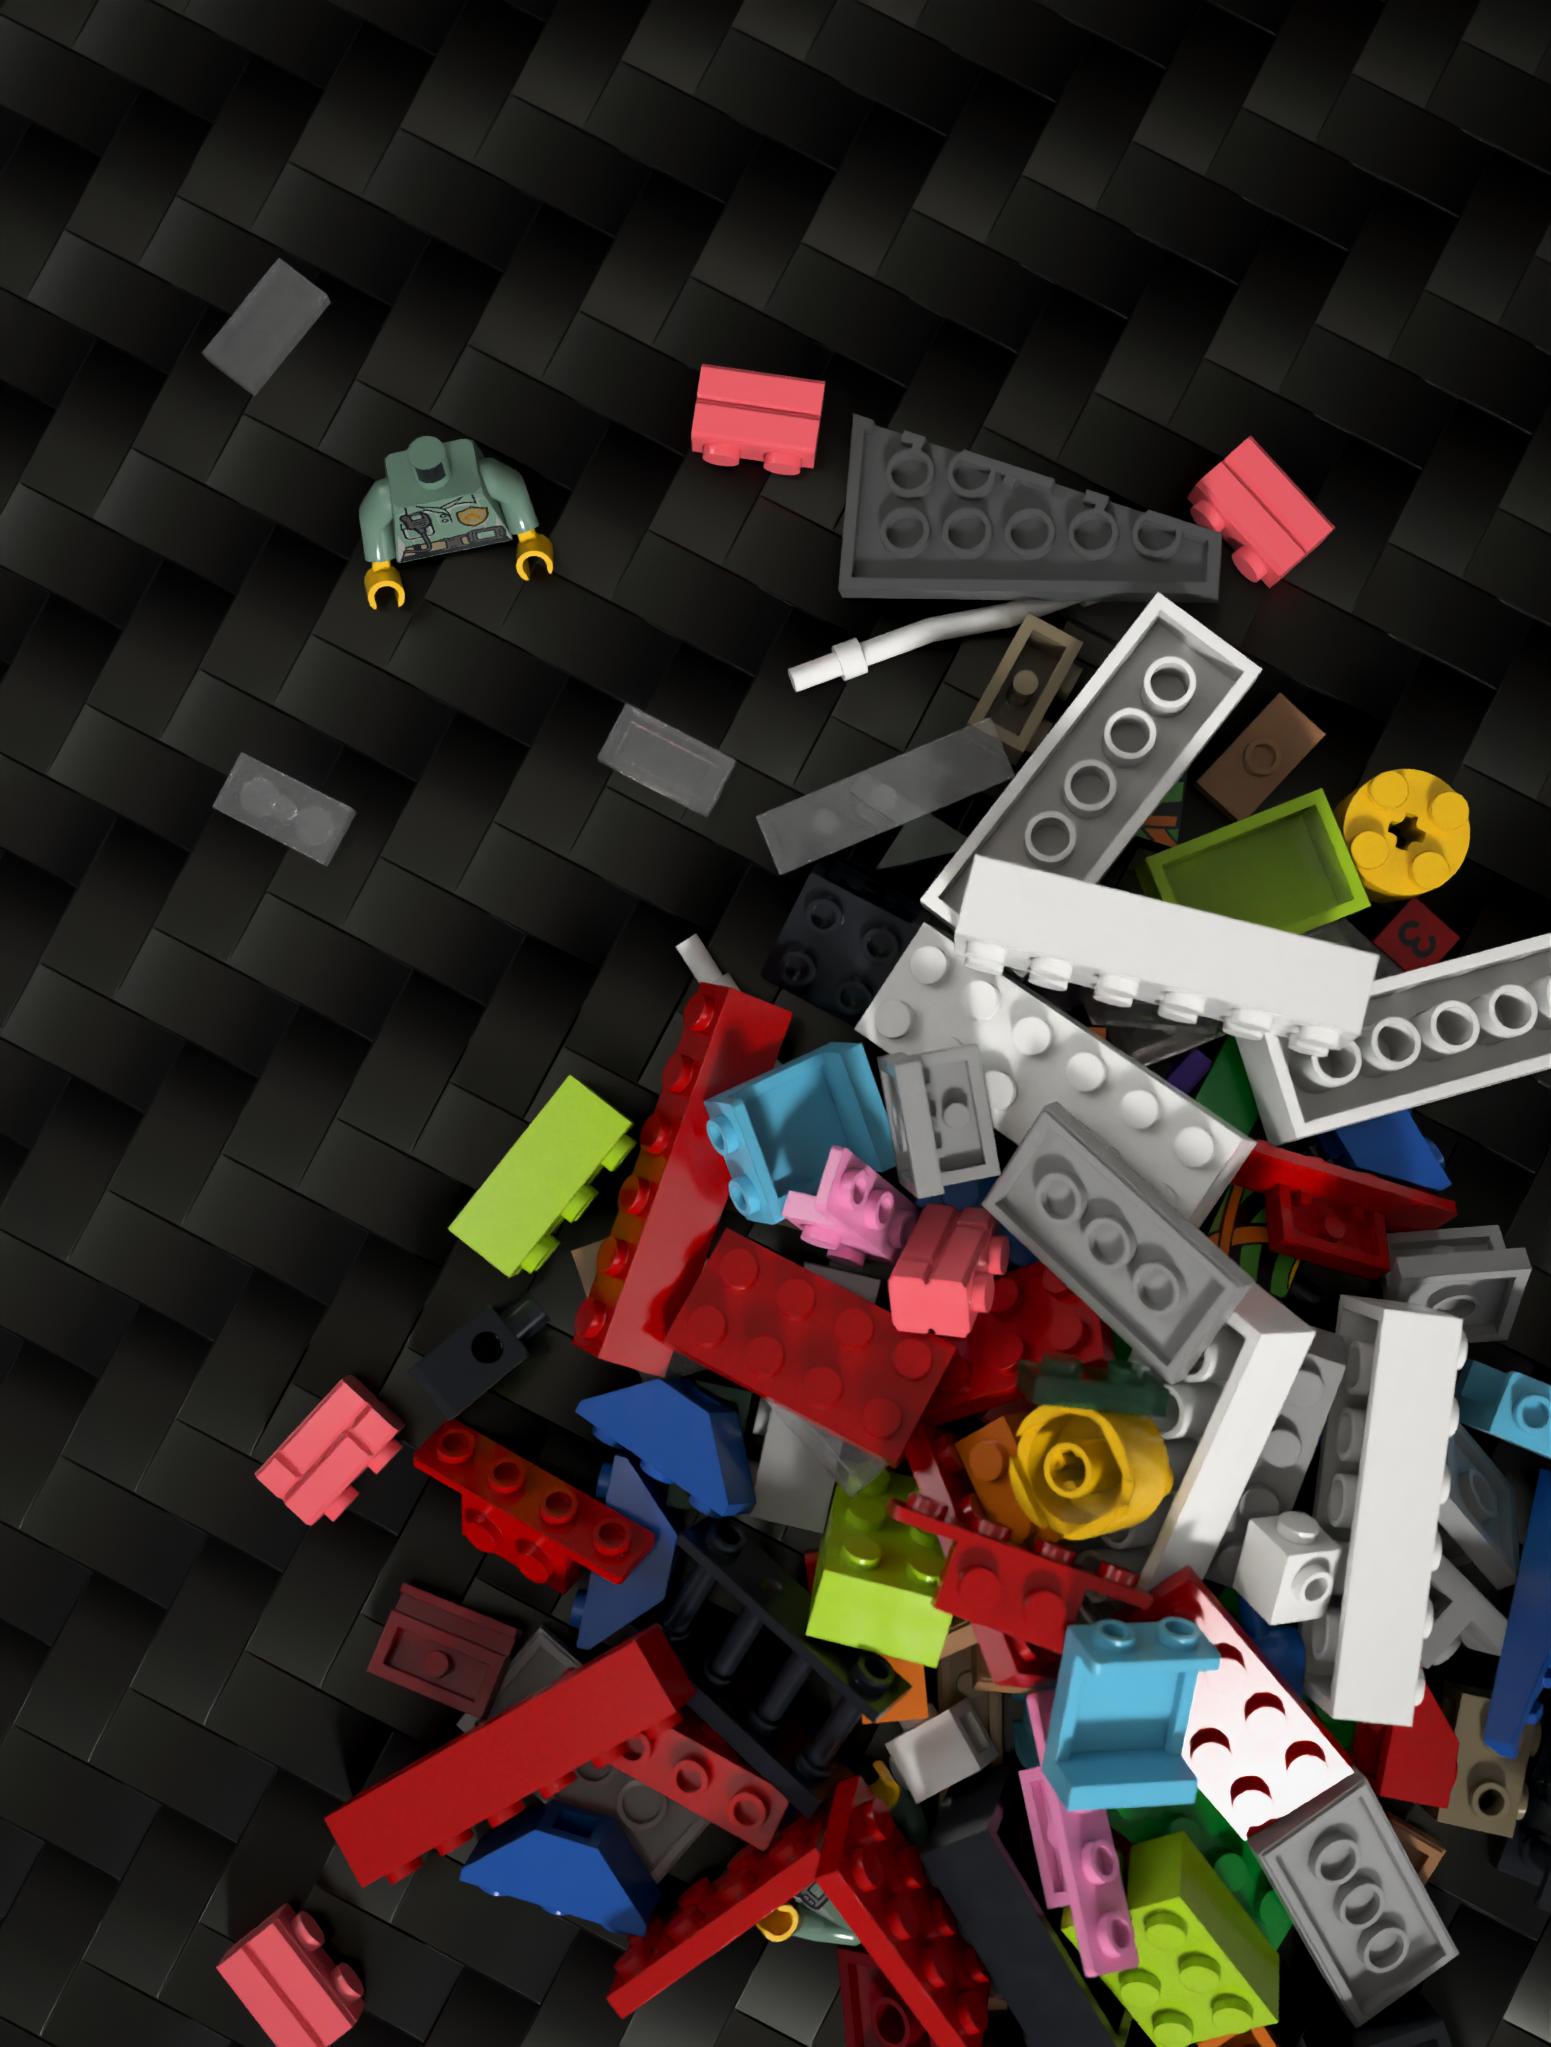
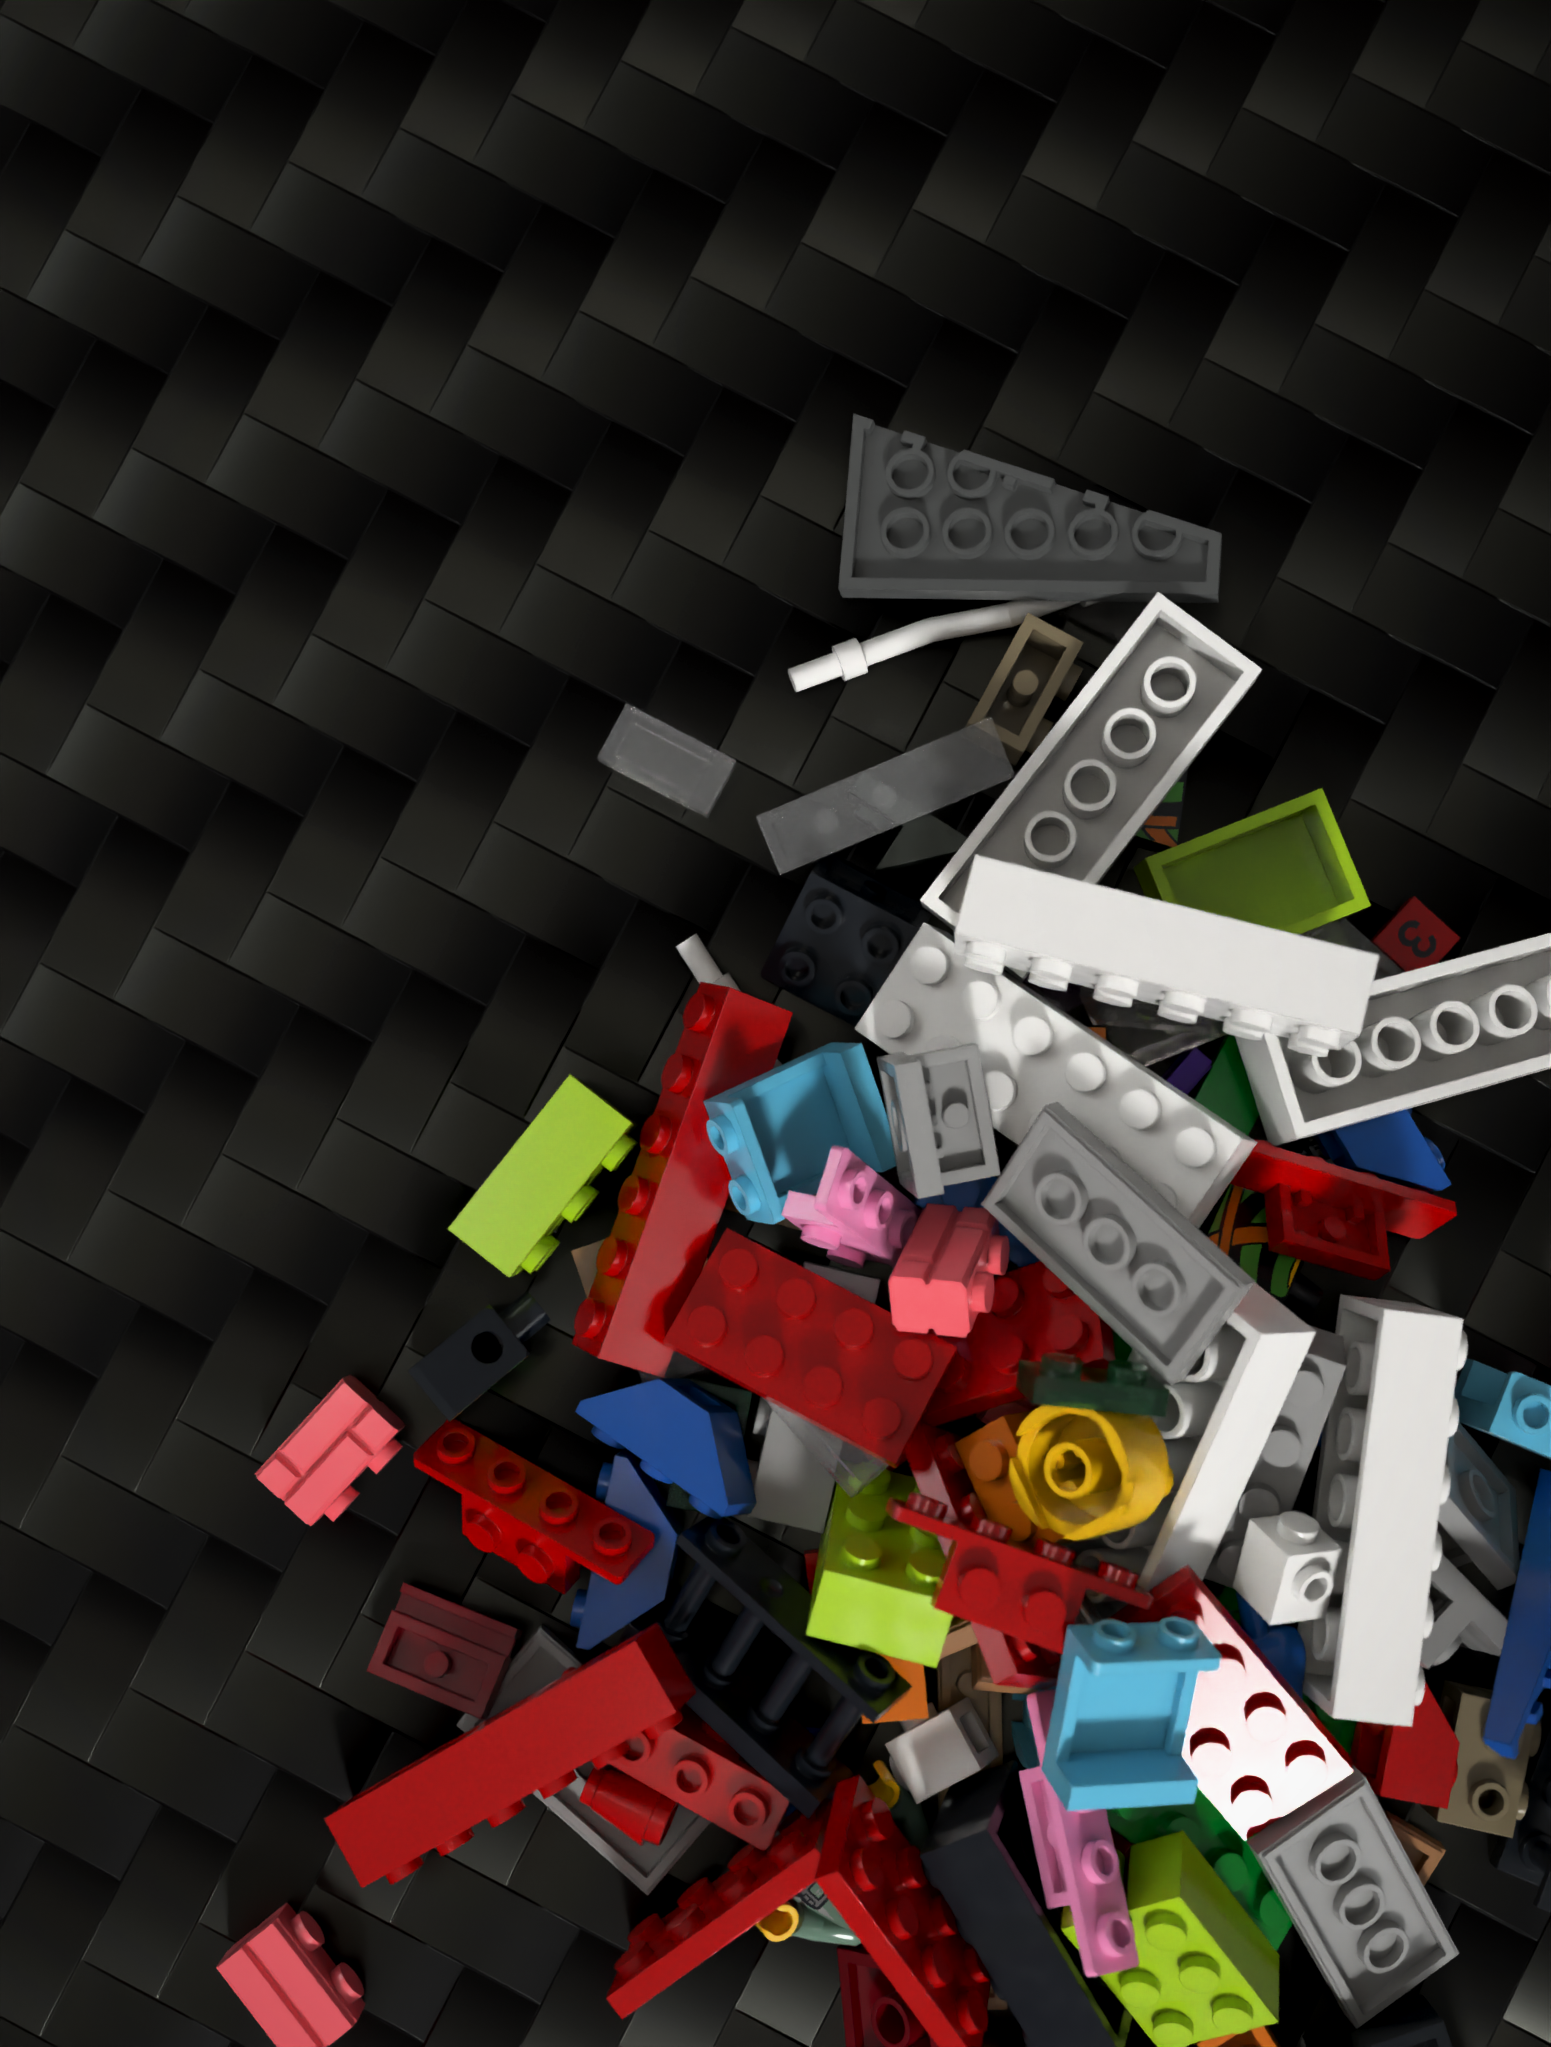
clear tile [202,258,331,396] -> none
clear plate [212,752,356,867] -> none
sand green torso [359,436,553,610] -> none
blue slope [459,1799,662,1938] -> none
coral brick [691,364,825,475] -> none
coral brick [1187,436,1335,589] -> none
medium nougat plate [1192,693,1326,823] -> none
yellow brick [1333,769,1470,903] -> none
light grey bracket [1379,1225,1532,1343] -> none
none -> red cone [580,1767,679,1847]

